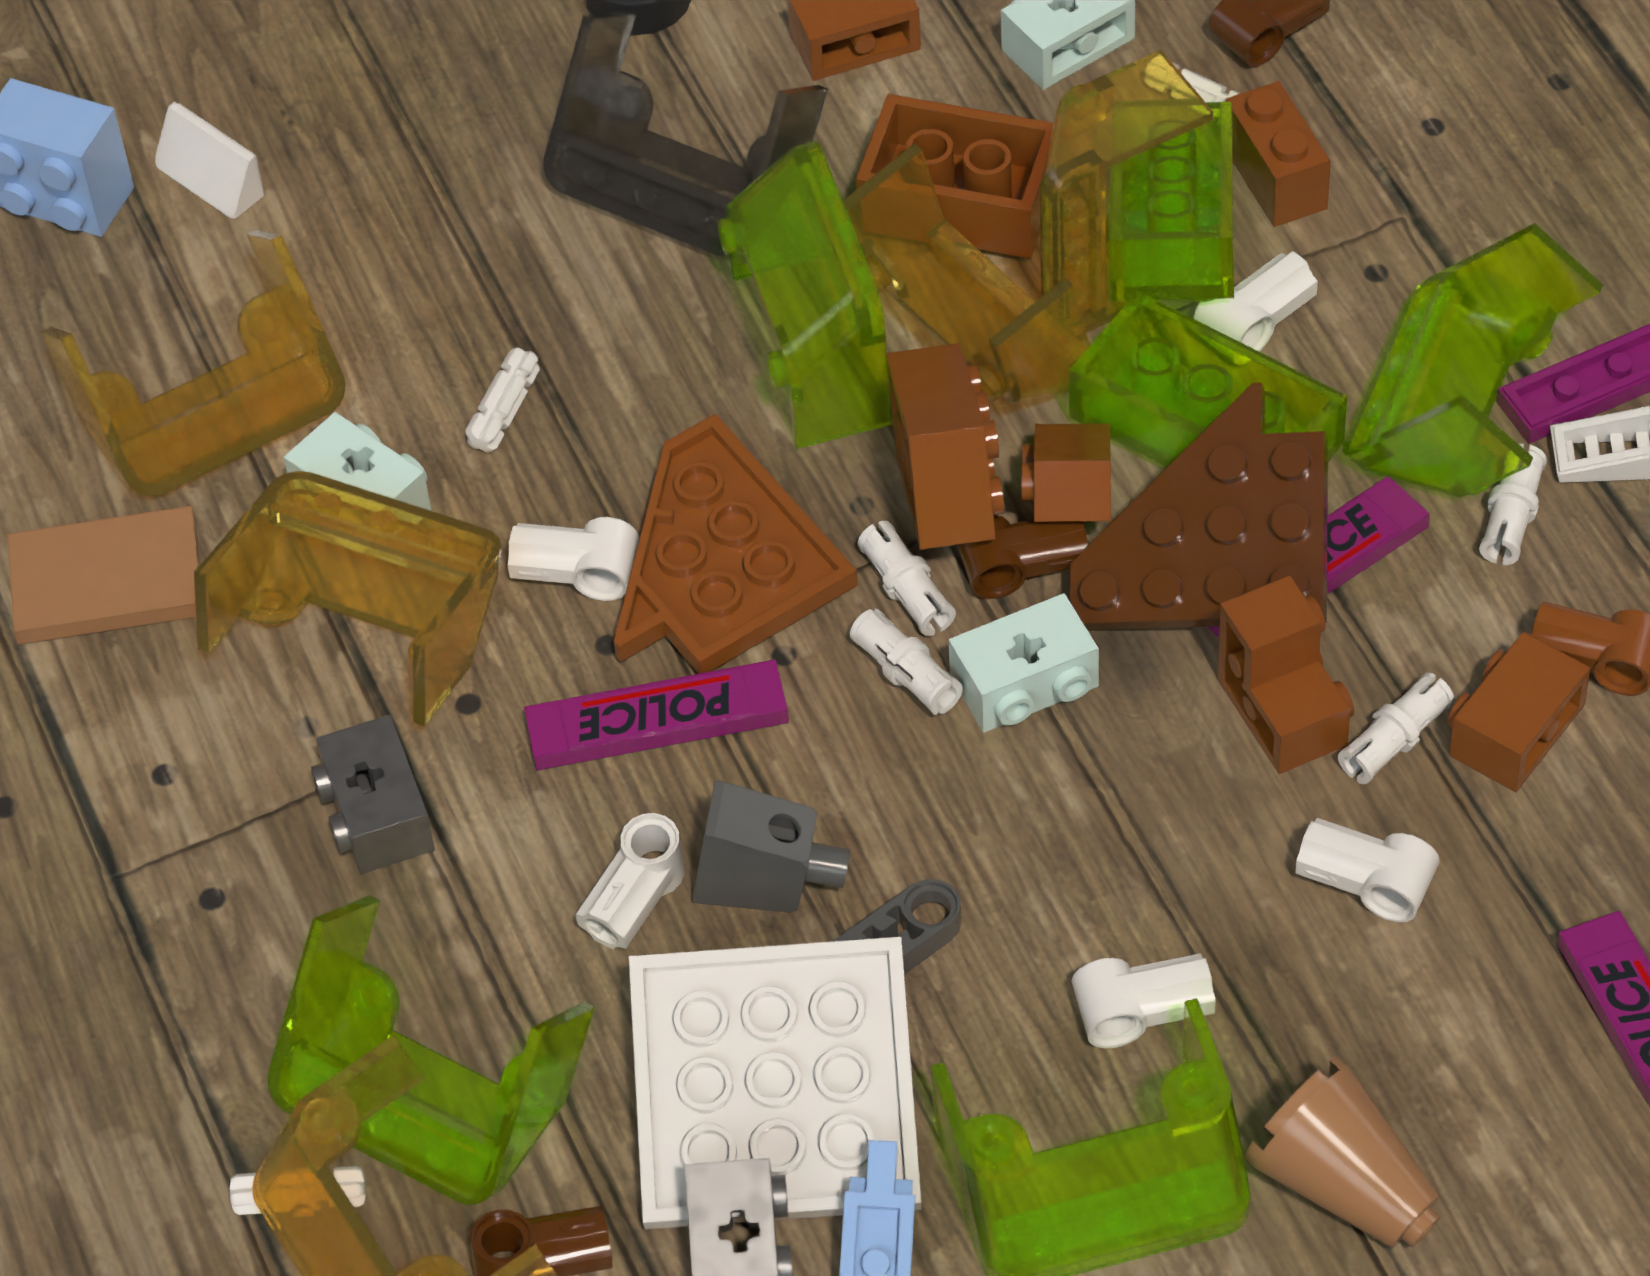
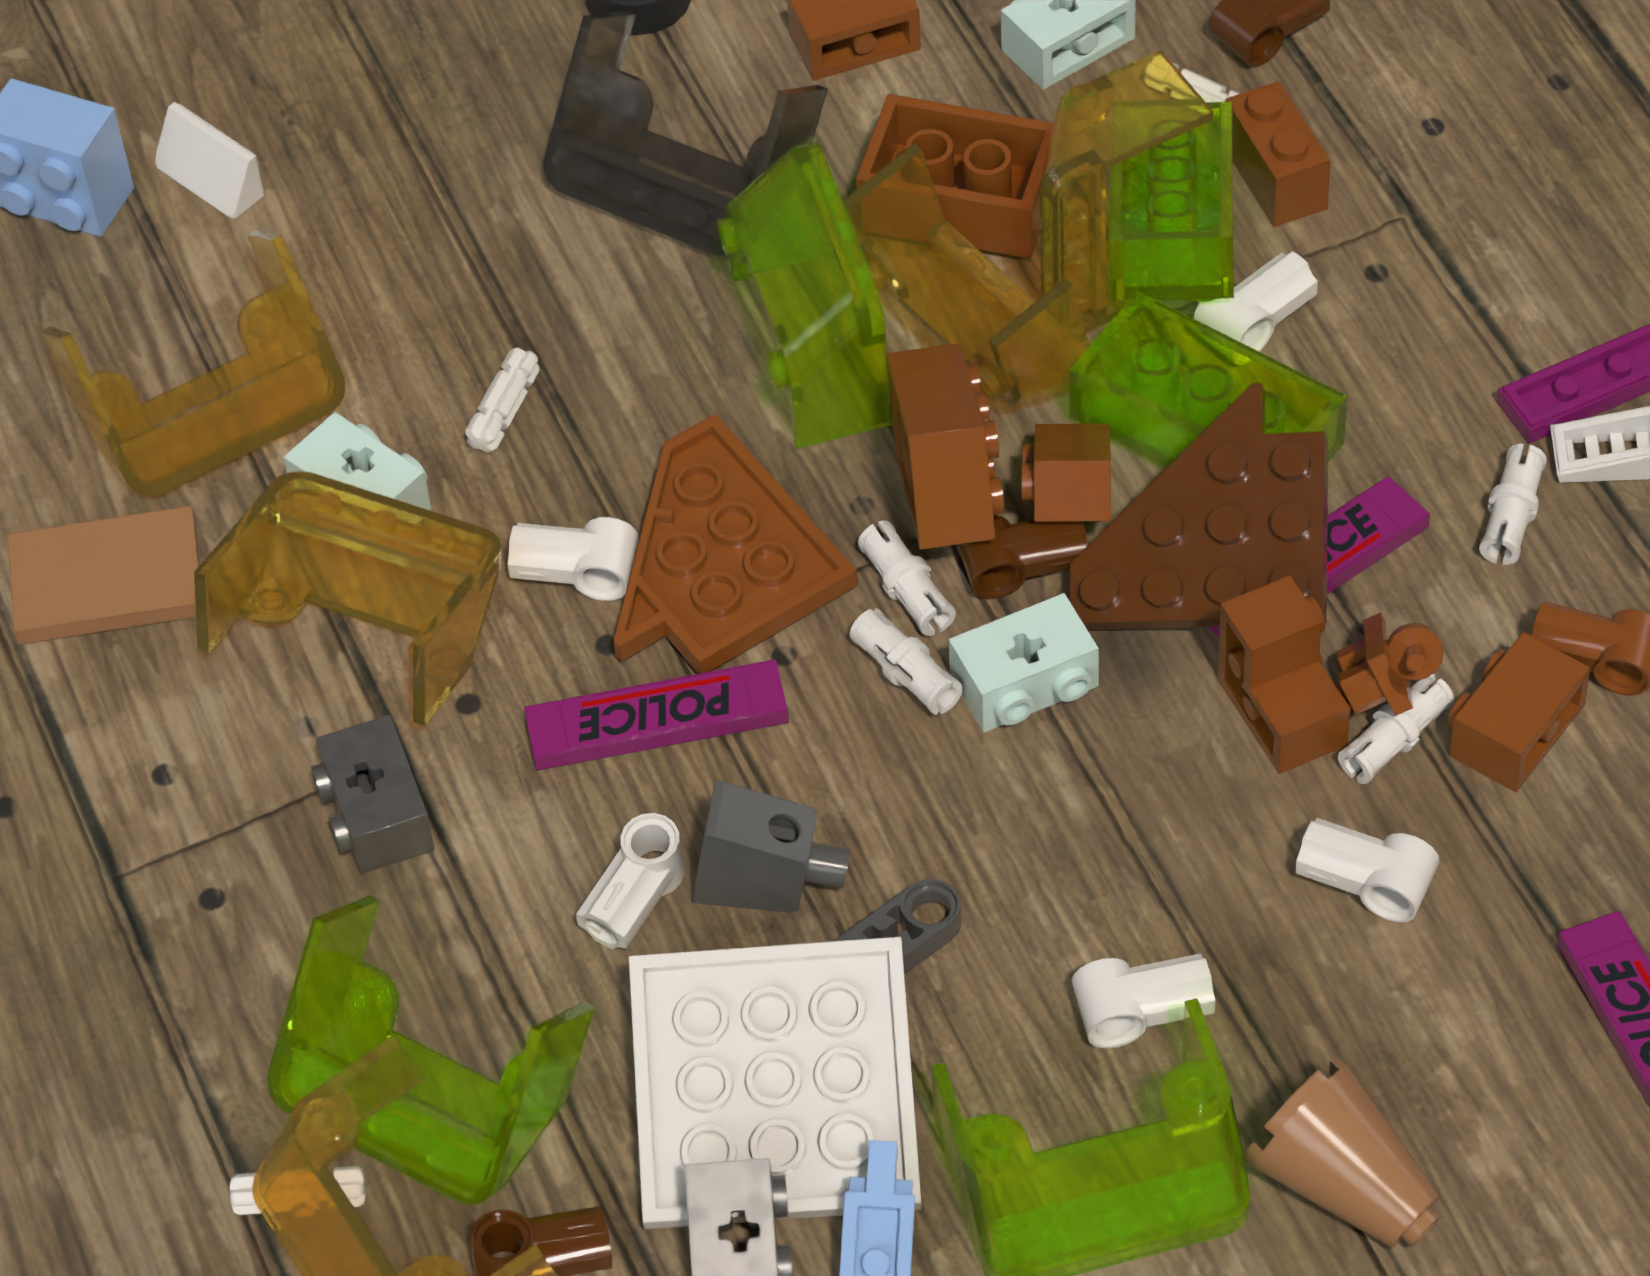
clear neon green windscreen [1342,223,1603,497] -> none
none -> dark orange hips [1337,612,1444,716]

